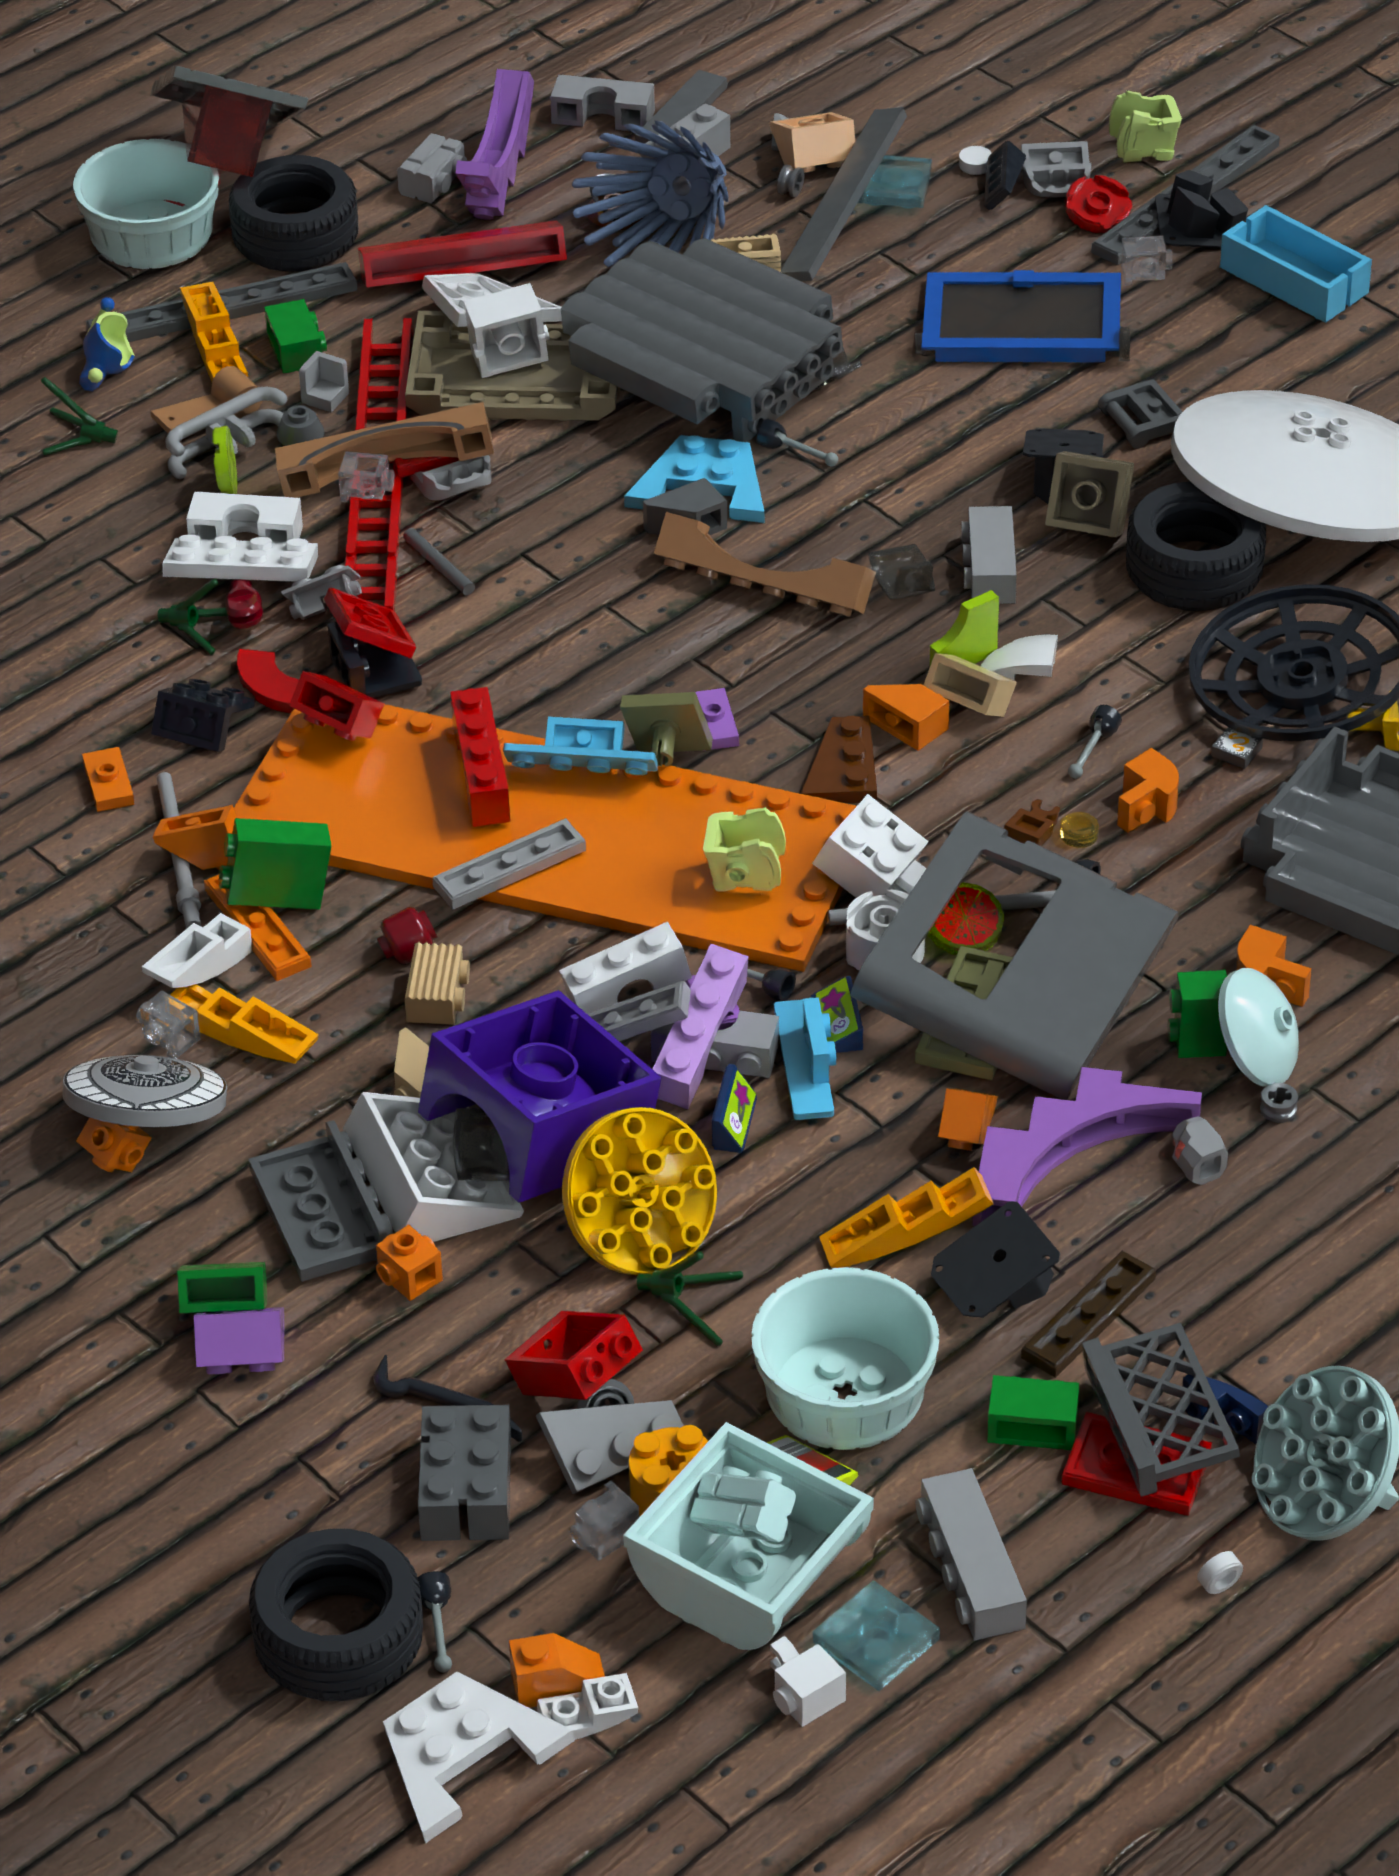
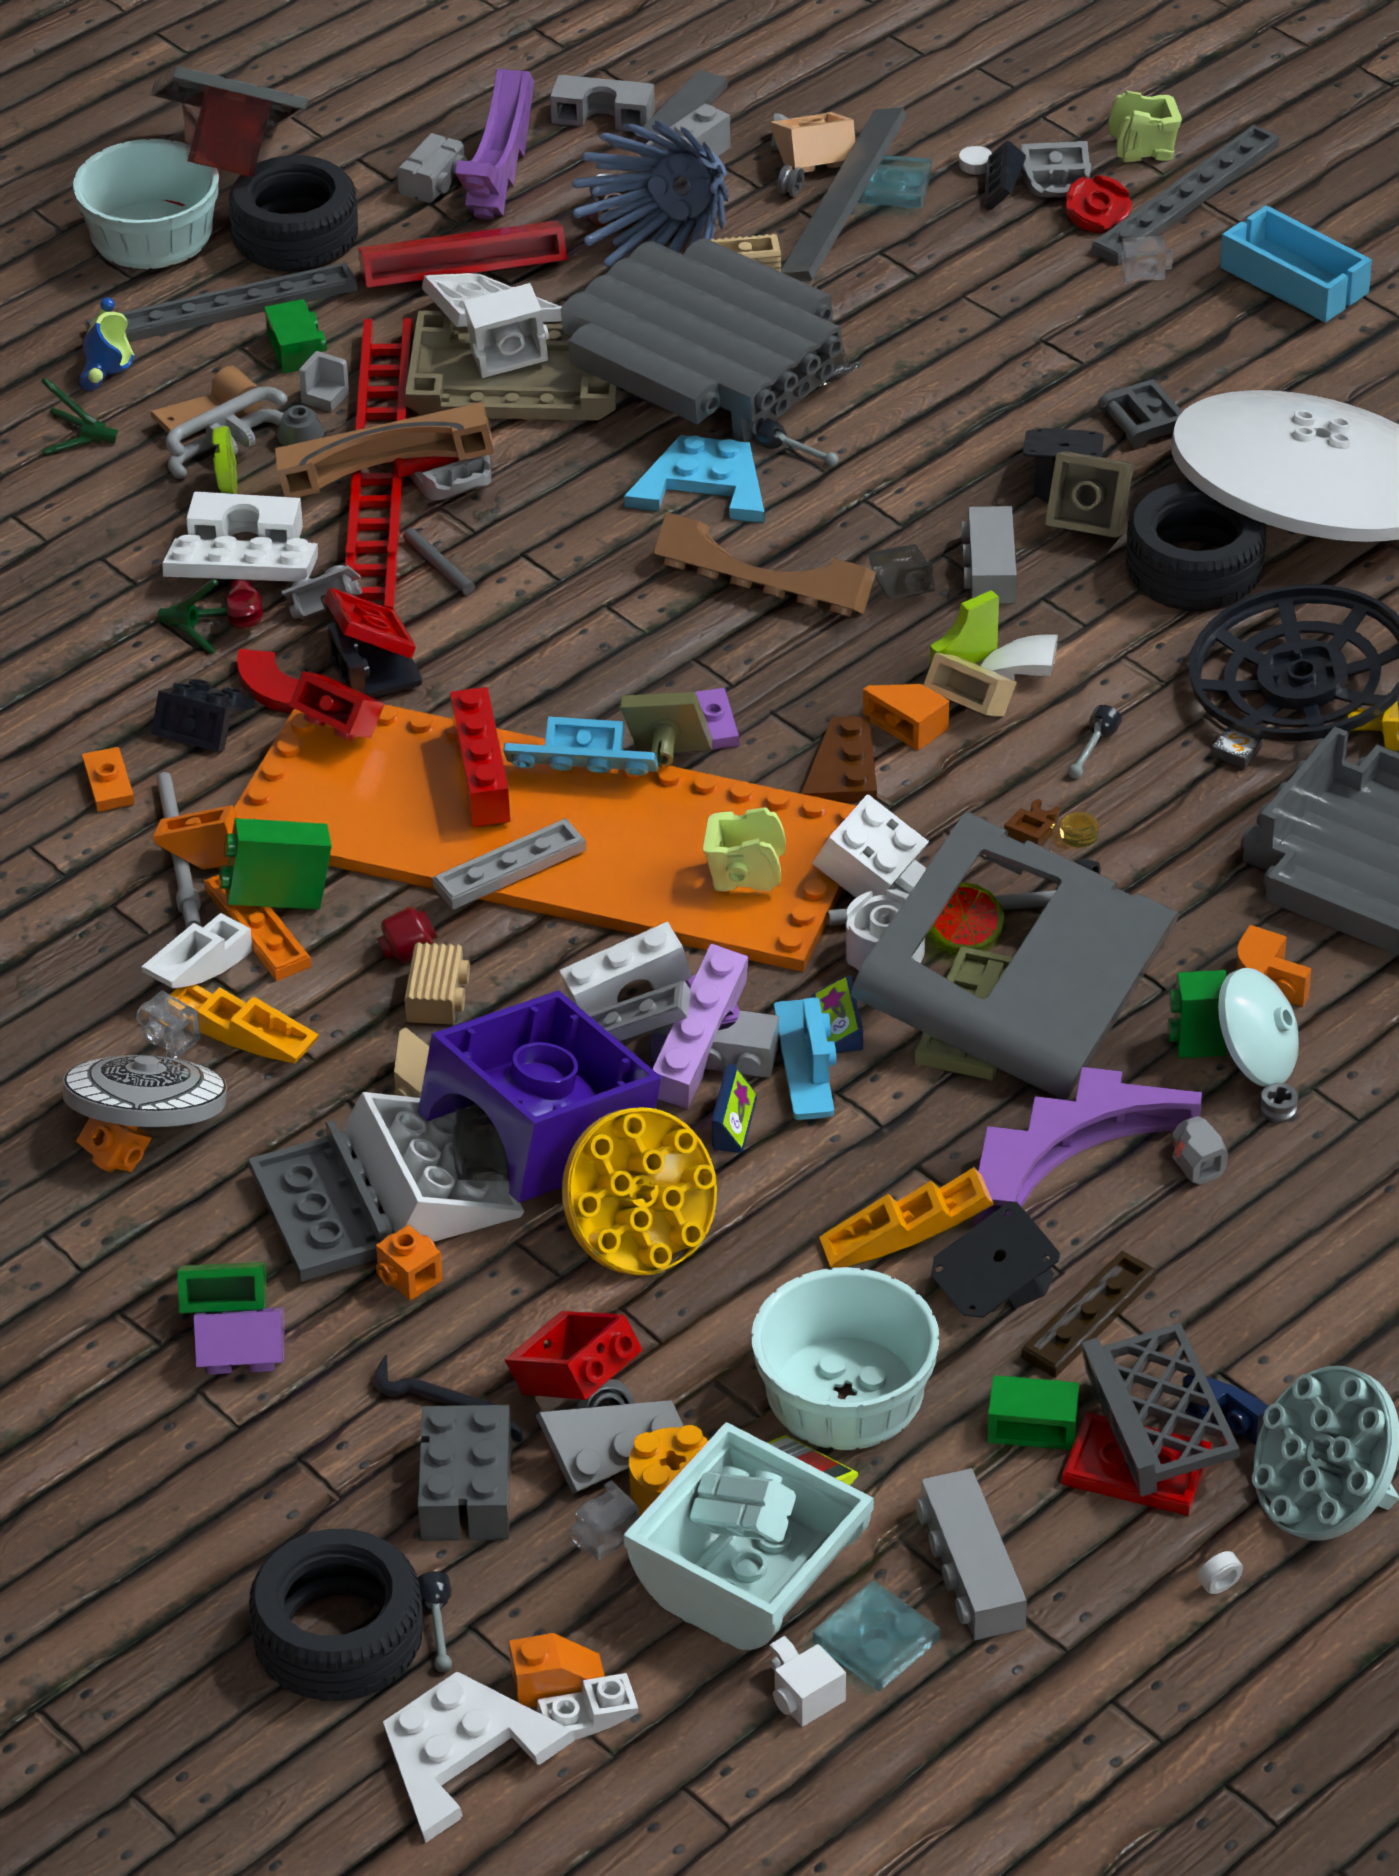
light orange slope [180,281,248,382] -> none
clear brick [338,451,394,502] -> none
dark green plant [637,1251,744,1346] -> none
dark grey slope [643,478,727,535] -> none
black hinge [747,968,796,1001] -> none
door [915,270,1130,362] -> none
orange slope [938,1088,998,1151] -> none
orange brick [1117,748,1179,833] -> none
black piece [1155,170,1248,248] -> none

